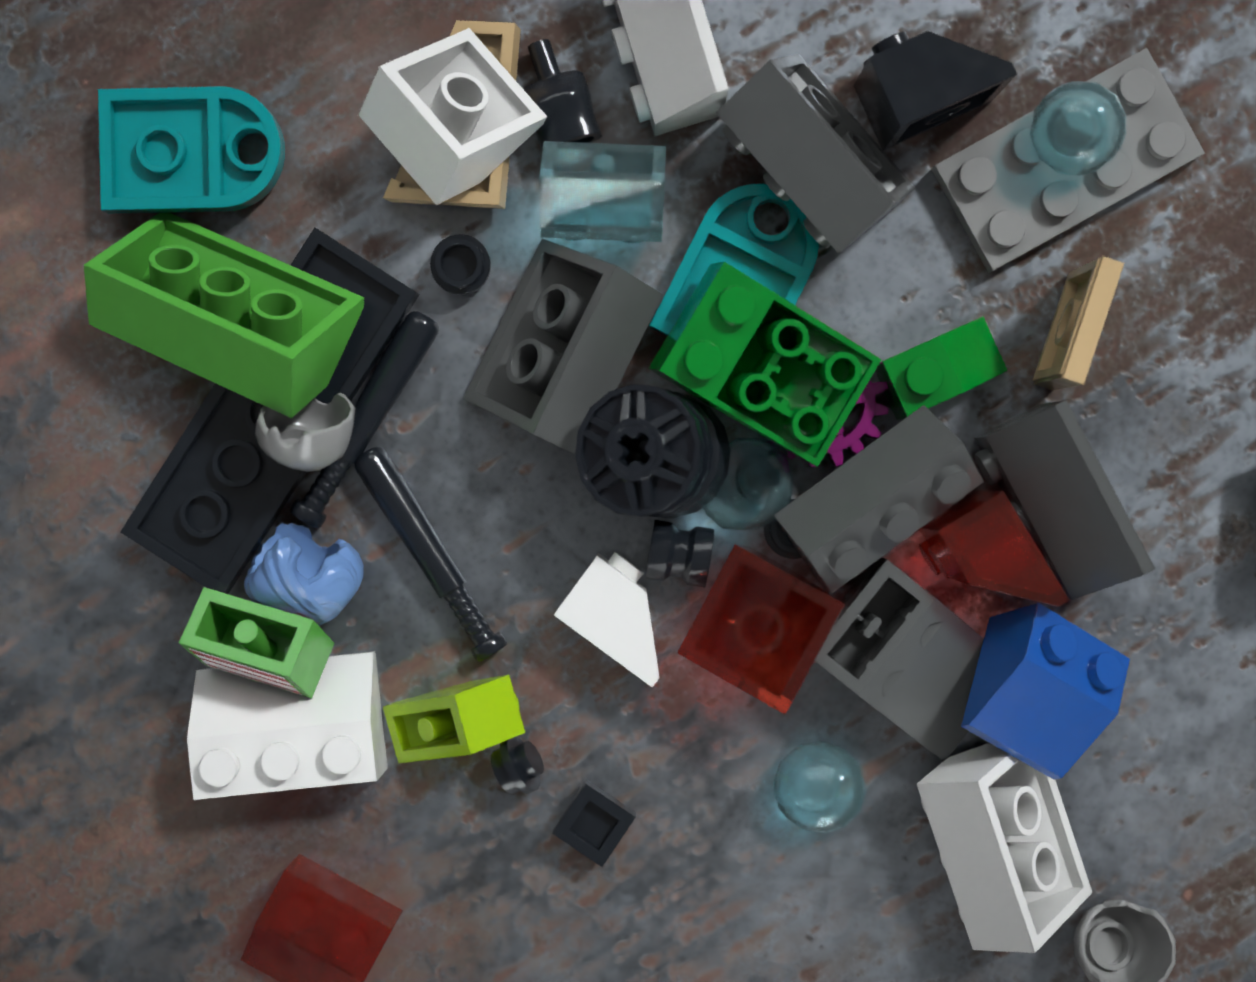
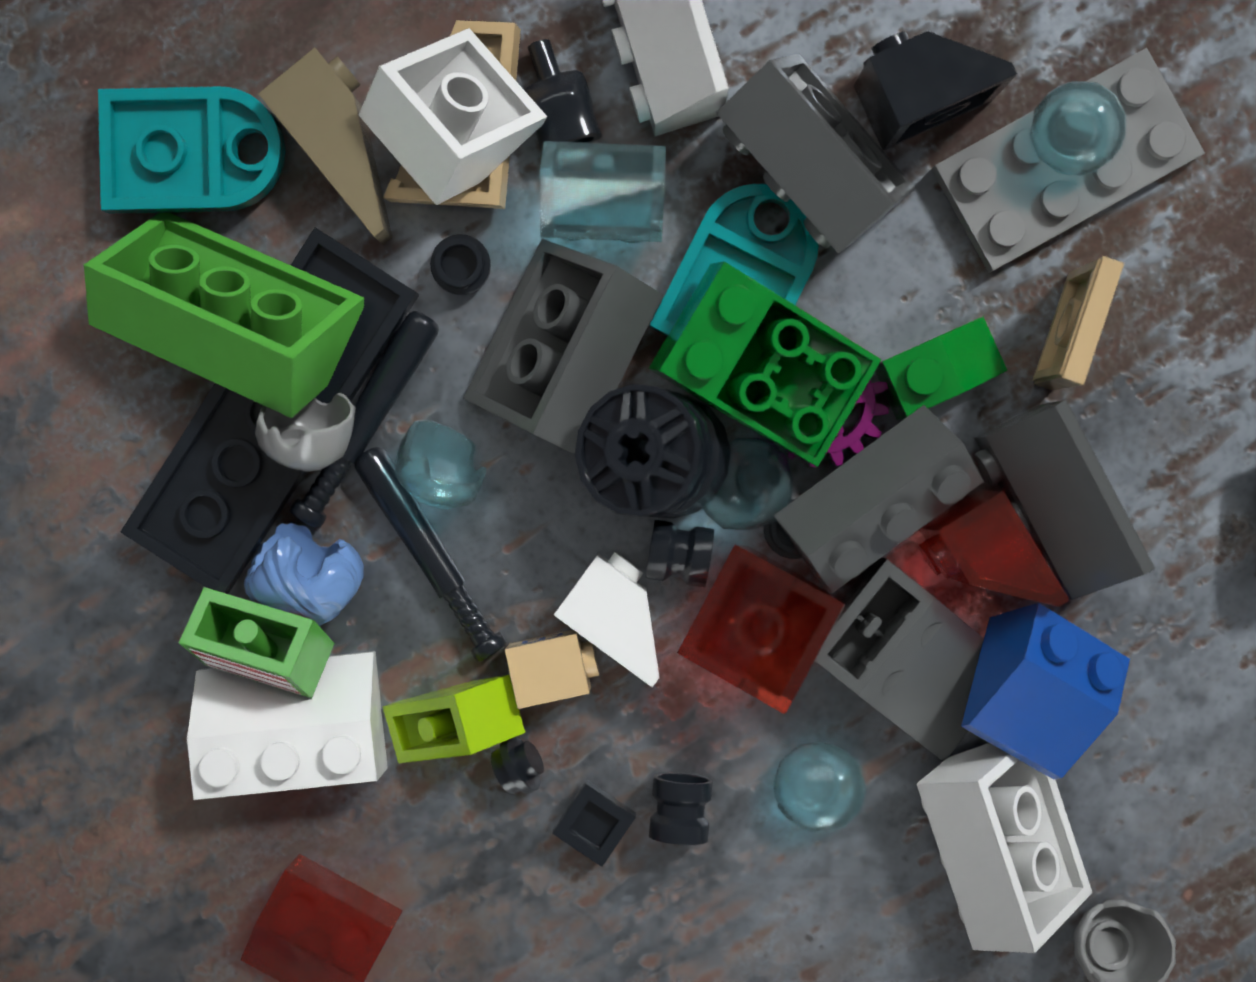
none -> dark tan slope [258,48,392,245]
none -> clear light blue hair [395,420,487,510]
none -> tan brick [505,630,600,709]
none -> black wheel [649,773,713,845]

